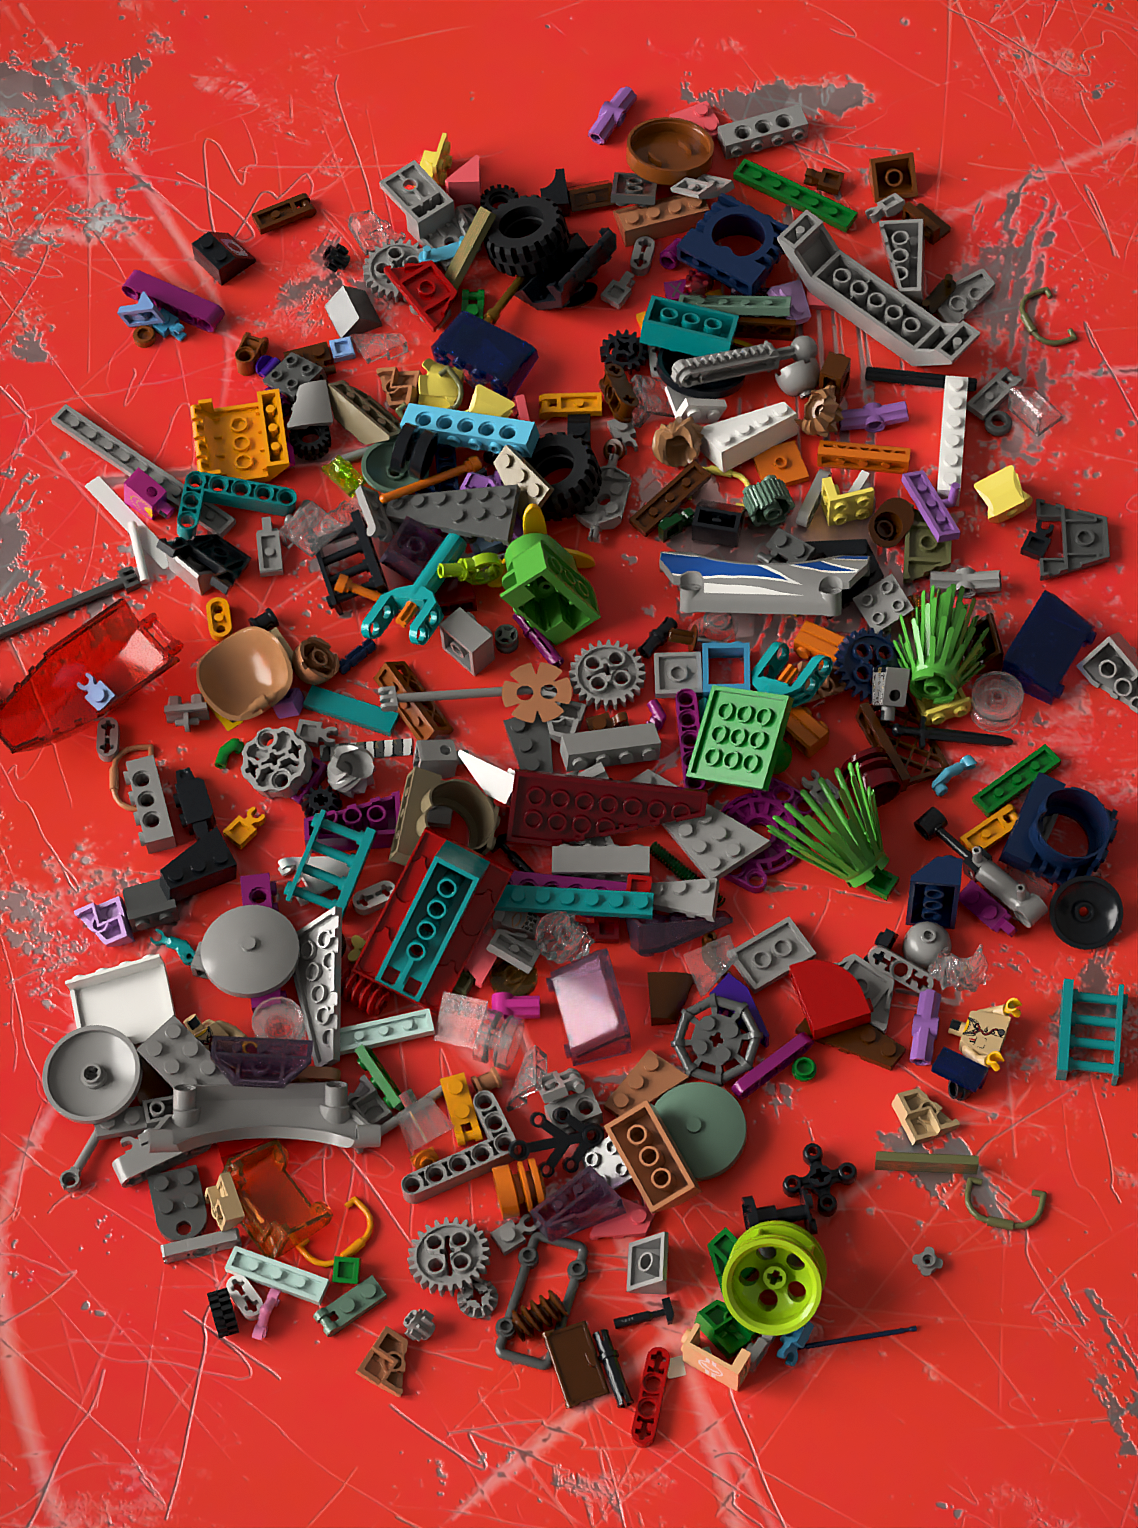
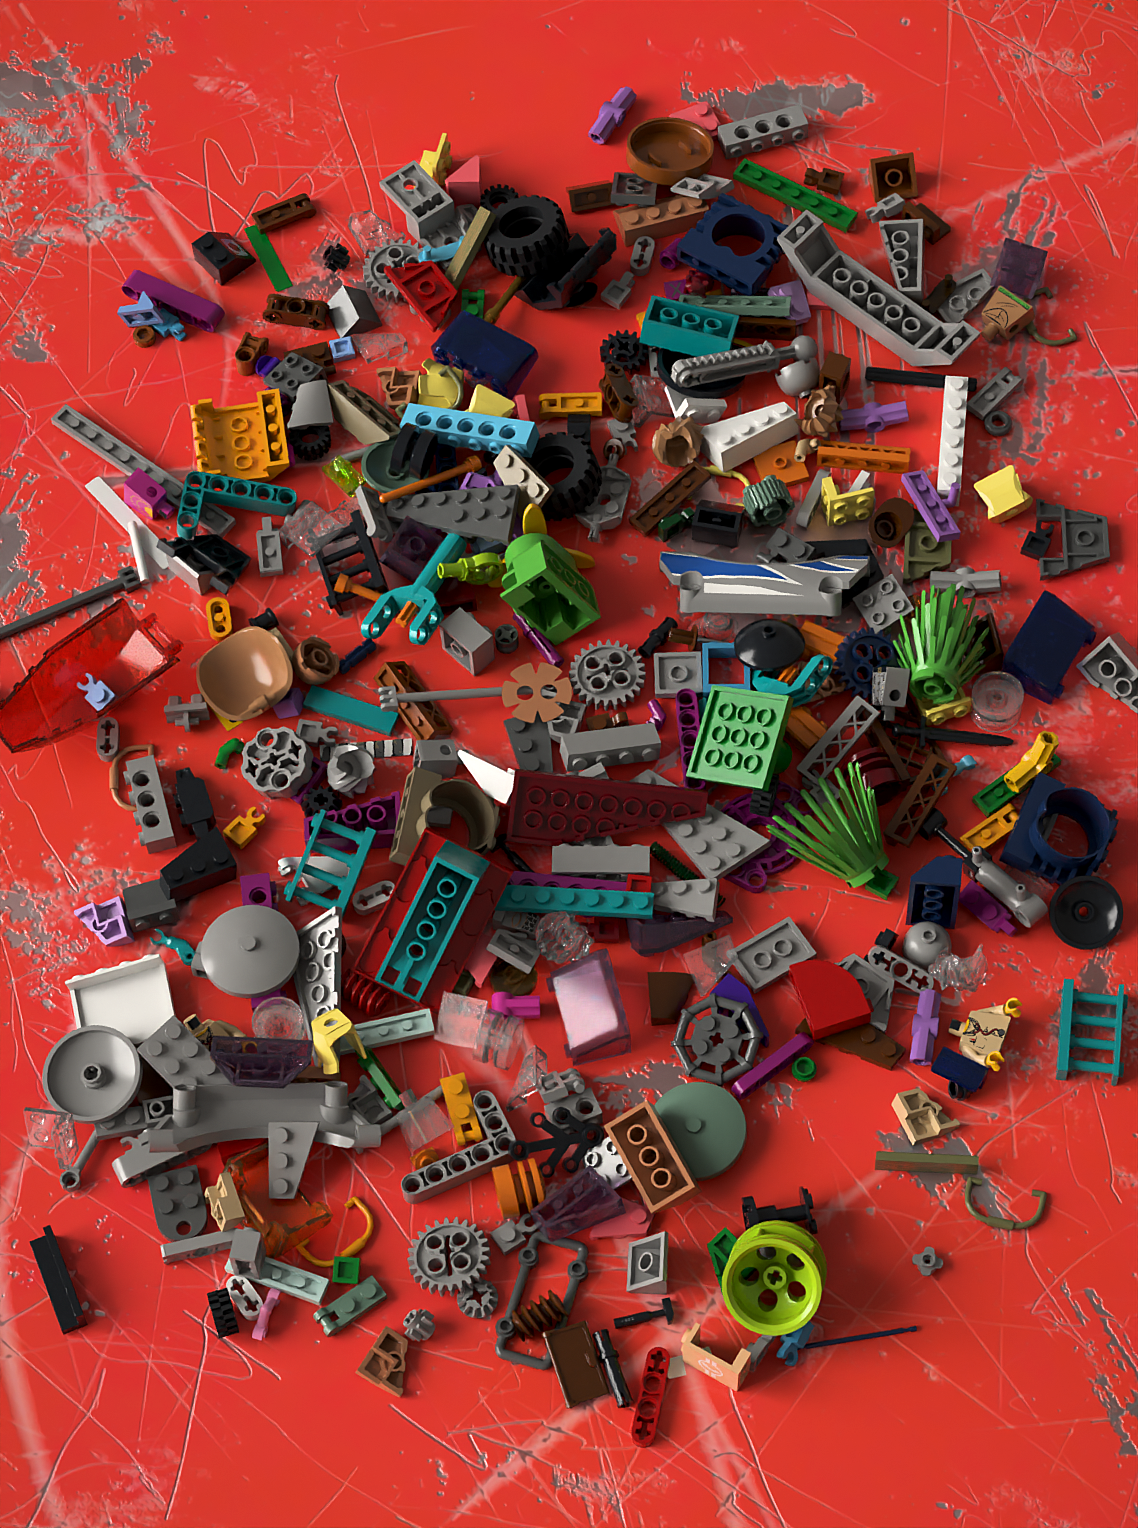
light yellow piece [348,935,366,964] -> none
nougat bush [471,1067,503,1093] -> none
black arch [540,168,569,217] -> none
nougat wing [604,1049,689,1118] -> none
green slope [694,1300,760,1360] -> none
black gear [782,1143,857,1217] -> none
clear slope [1007,386,1064,437] -> none
none -> clear bracket [23,1107,79,1170]
none -> black fence [30,1225,88,1335]
none -> light grey brick [229,1227,267,1280]
none -> green sticker [244,225,292,292]
none -> reddish brown piece [262,294,330,330]
none -> light grey wing [268,1121,320,1199]
none -> light yellow piece [311,1008,367,1075]
none -> black dish [734,619,805,671]
none -> black tyre [750,774,779,817]
none -> tan arm [794,438,821,462]
none -> light grey fence [796,695,880,787]
none -> reddish brown fence [883,754,957,848]
none -> medium nougat torso [981,285,1035,341]
none -> clear purple brick [990,238,1048,299]
none -> yellow piece [1004,730,1059,793]

